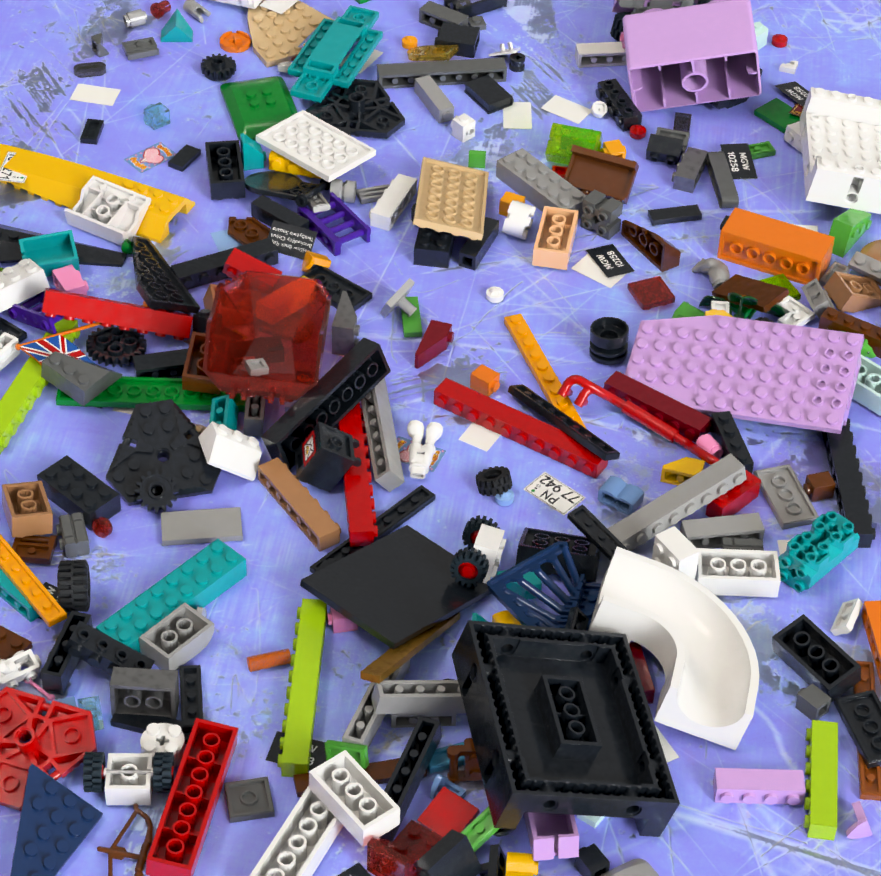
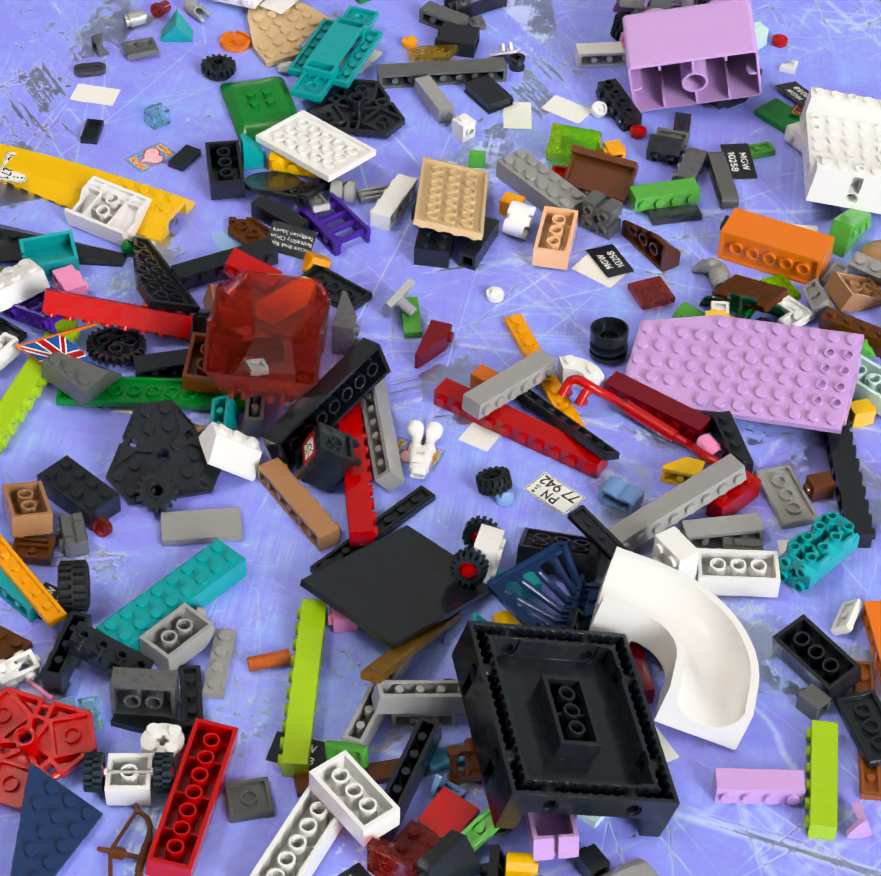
none -> light grey plate [202,628,237,700]
none -> light grey brick [462,349,556,420]
none -> white brick [557,355,605,390]
none -> bright green brick [628,177,701,212]
none -> yellow brick [848,398,876,428]

